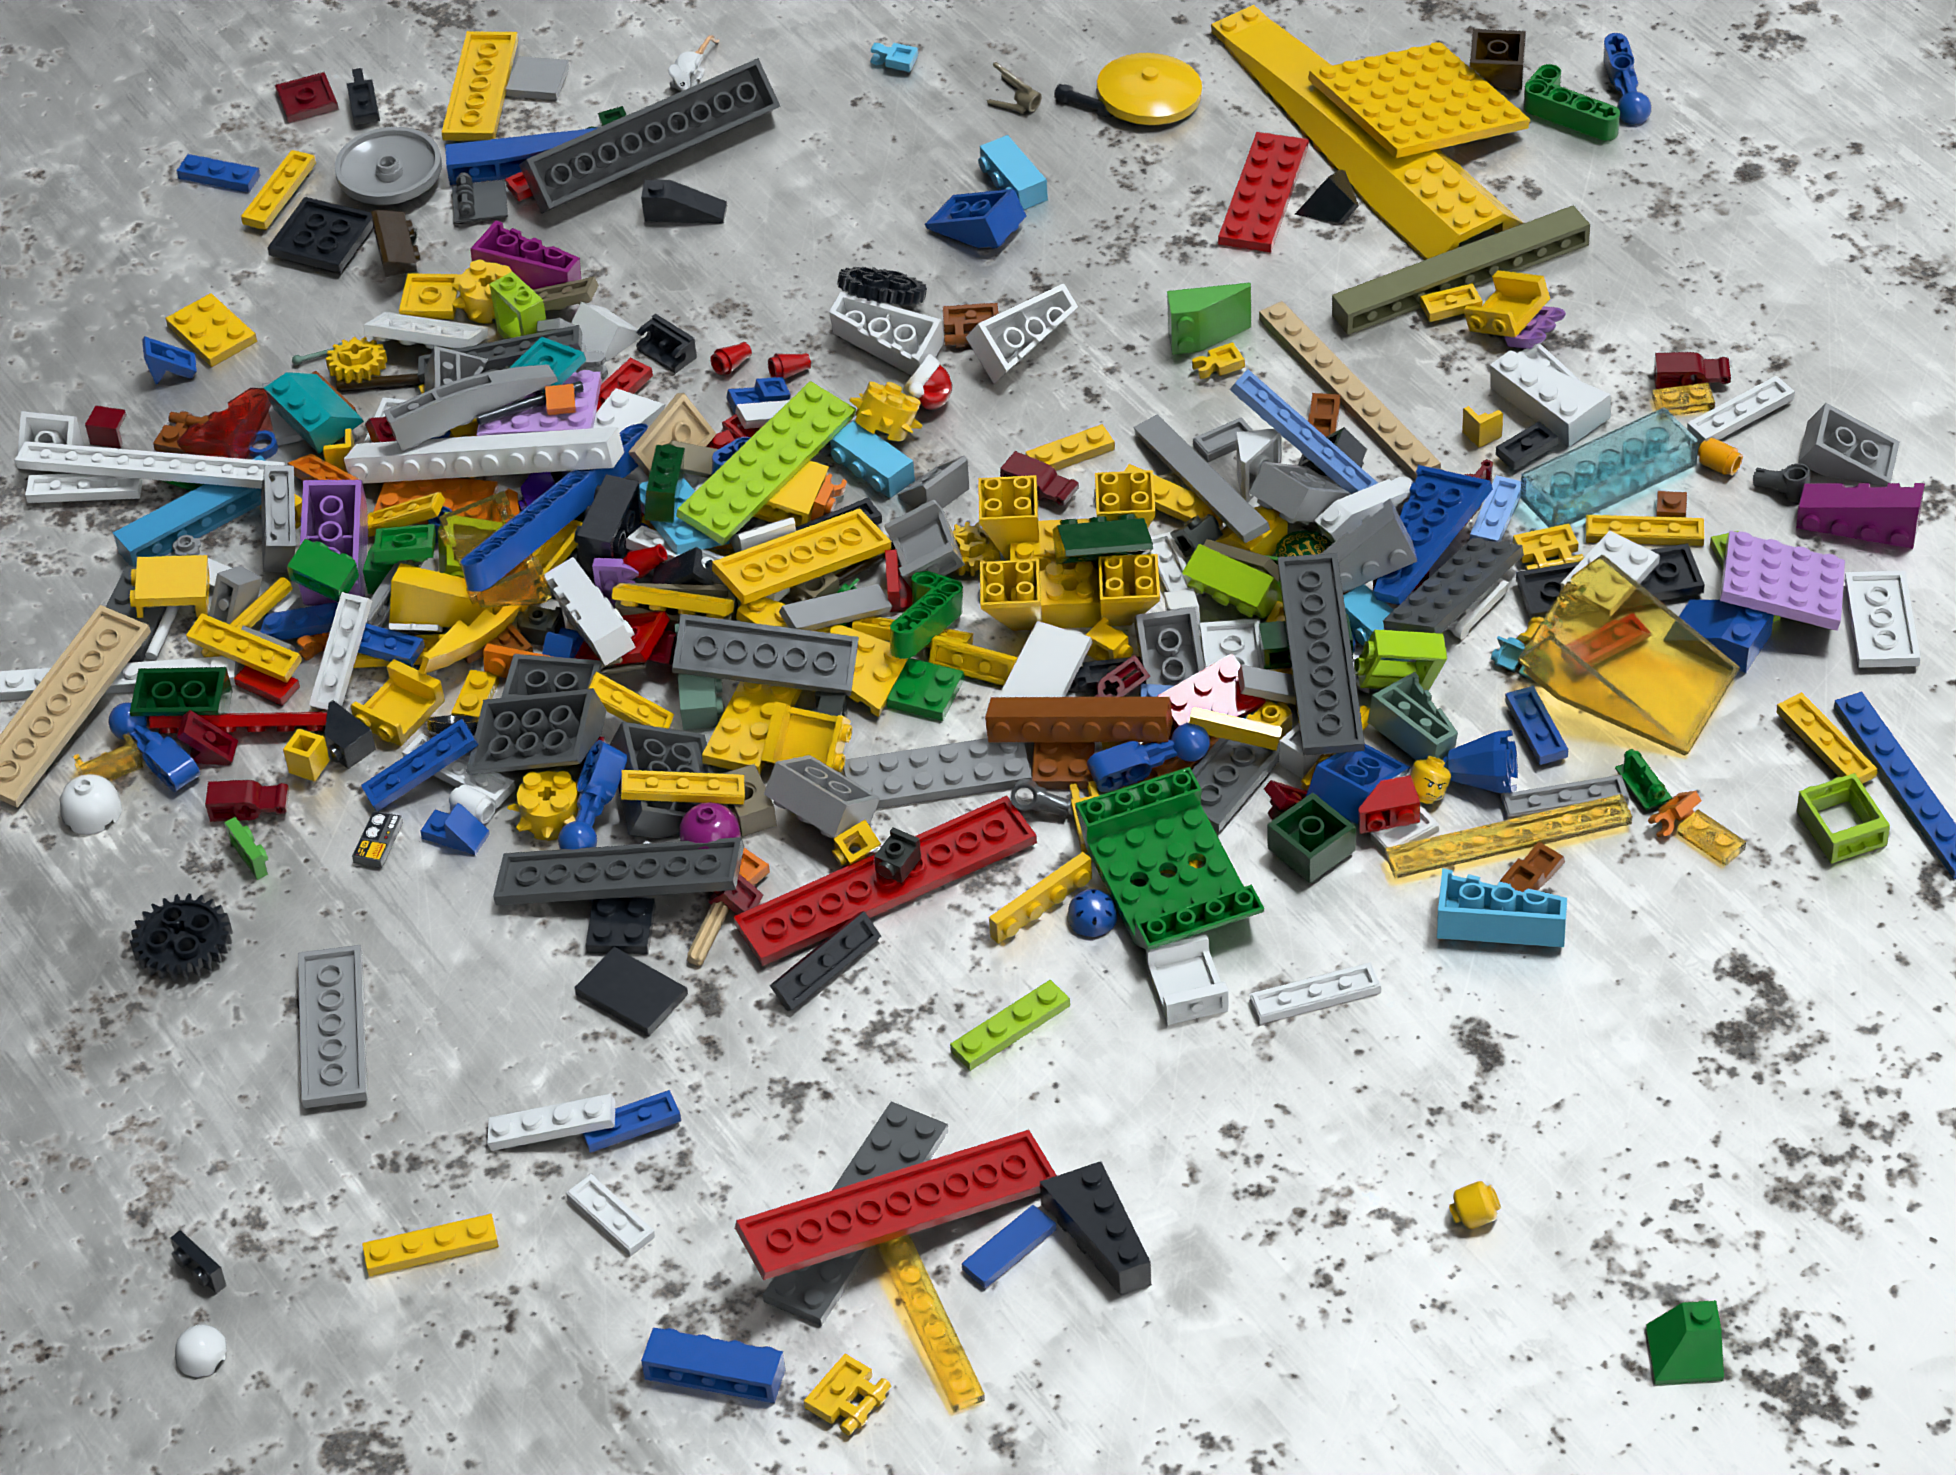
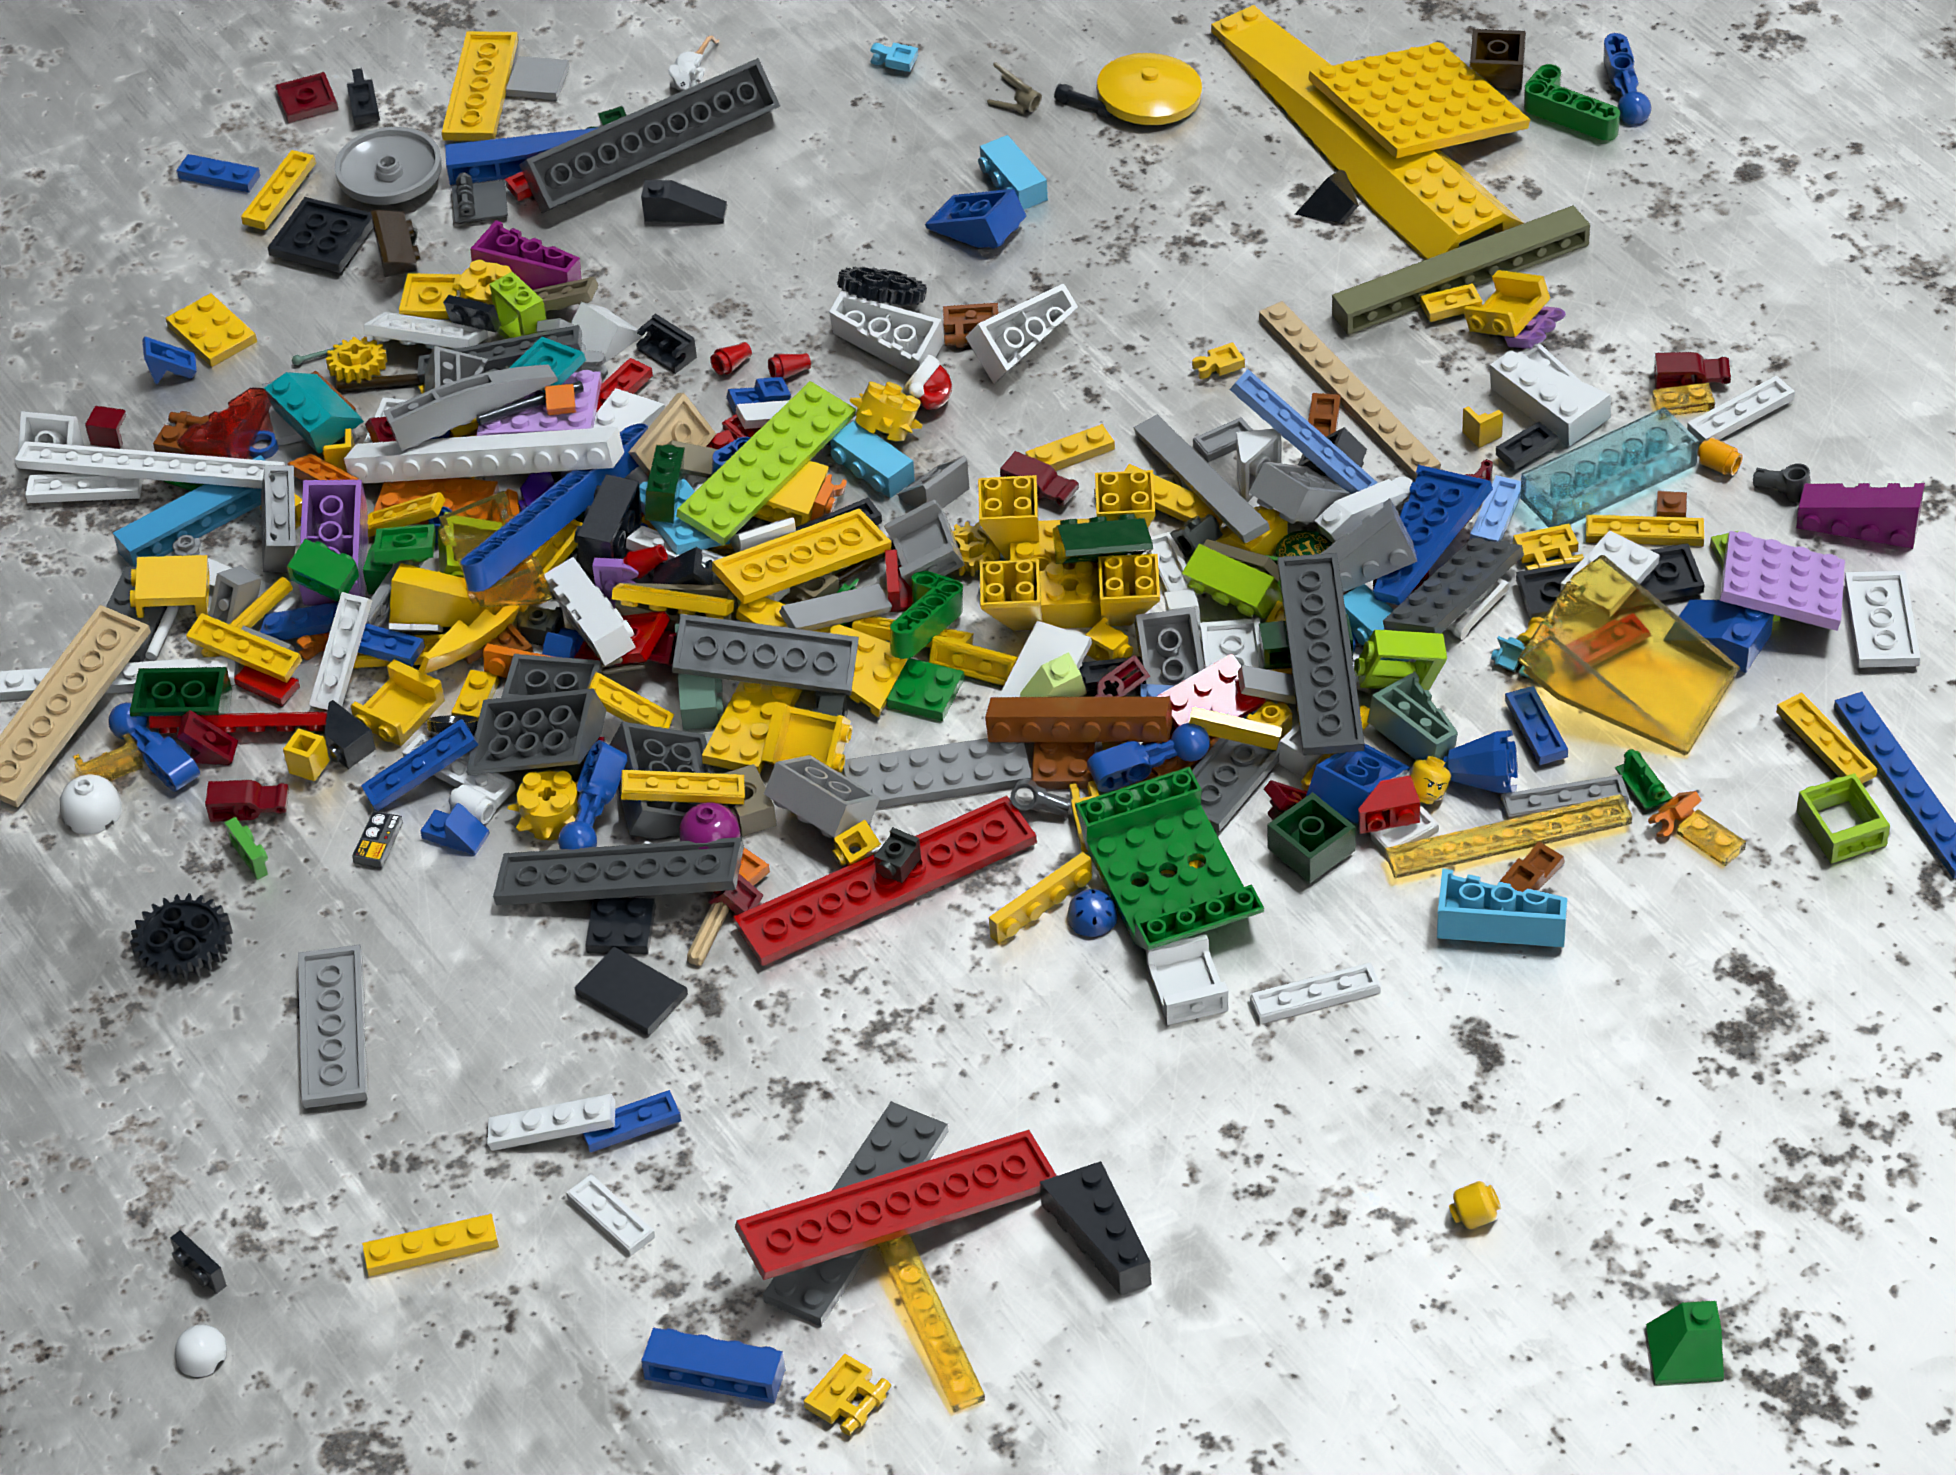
black plate [769,911,882,1011] -> none
lime plate [950,979,1071,1071] -> none
blue tile [961,1205,1057,1289] -> none
bright green slope [1167,282,1251,355] -> none
red plate [1218,132,1309,252] -> none
light grey slope [1798,403,1900,486] -> none
none -> black plate [443,295,501,333]
none -> yellowish green slope [1020,652,1087,697]

